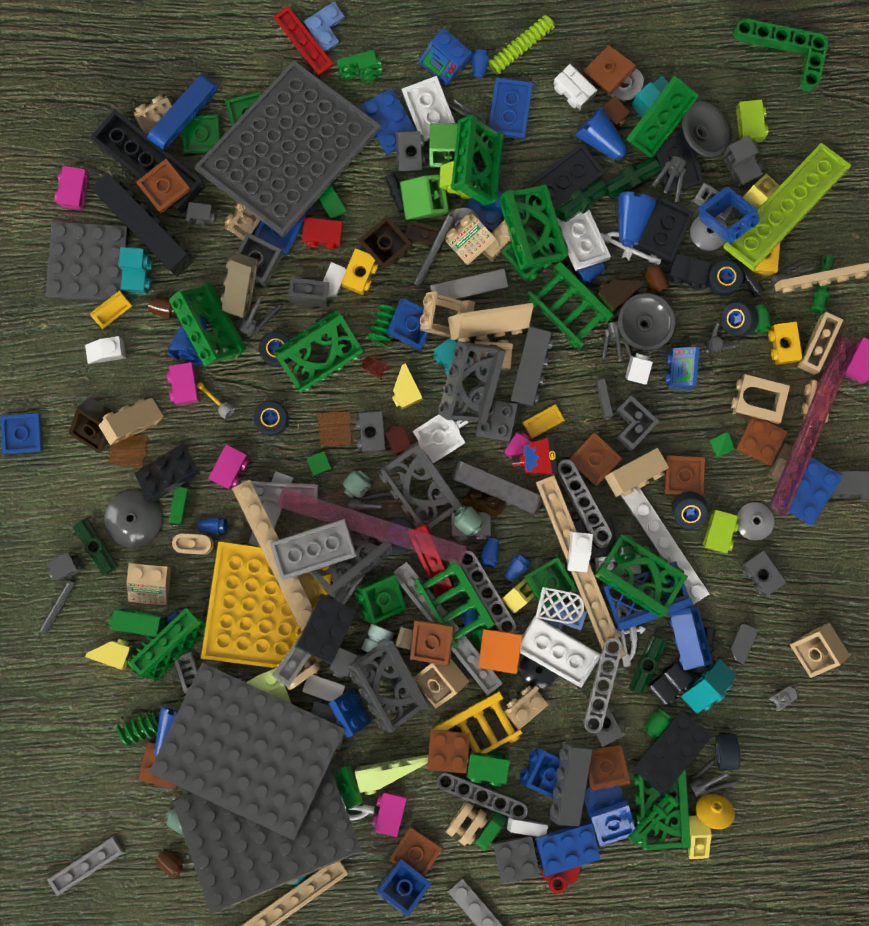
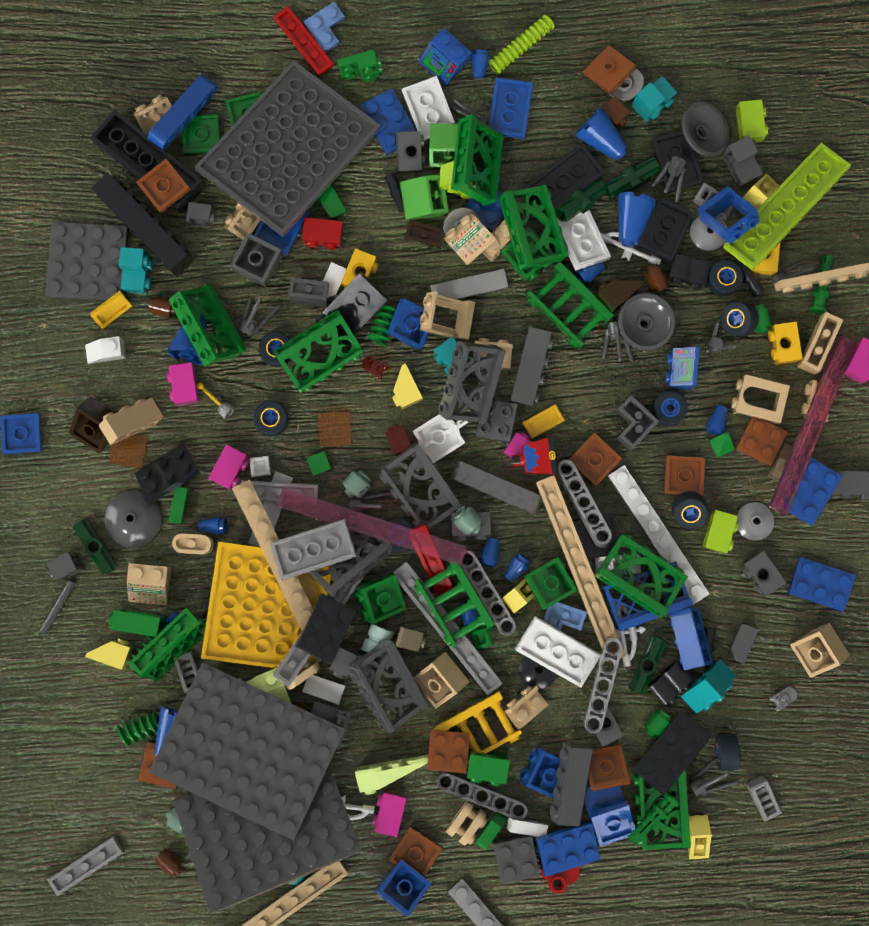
dark pink brick [55,166,90,211] -> none
dark tan brick [221,253,259,318] -> none
blue plate [329,689,372,738] -> none
green plate [333,765,363,810] -> none
dark grey brick [356,411,386,453] -> none
dark brown slope [358,216,412,269] -> none
dark orange plate [410,619,454,666] -> none
dark grey bar [414,214,454,286] -> none
tan slope [448,303,533,342] -> none
dark brown plate [463,489,506,517] -> none
orange tile [478,628,523,674] -> none
white window [536,587,584,624] -> none
white brick [554,64,597,110] -> none
white slope [567,532,593,572] -> none
dark grey tile [596,379,613,419] -> none
tan brick [605,448,669,497] -> none
dark green plate [618,546,638,562] -> none
white brick [625,353,653,385] -> none
green plate [626,75,699,159] -> none
yellow dish [696,794,735,829] -> none
green beam [733,19,828,92] -> none
none -> white tile [249,456,271,478]
none -> plate [323,272,389,335]
none -> black wheel [651,391,688,426]
none -> blue cone [706,405,728,435]
none -> light grey slope [746,776,782,822]
none -> blue plate [787,557,856,612]

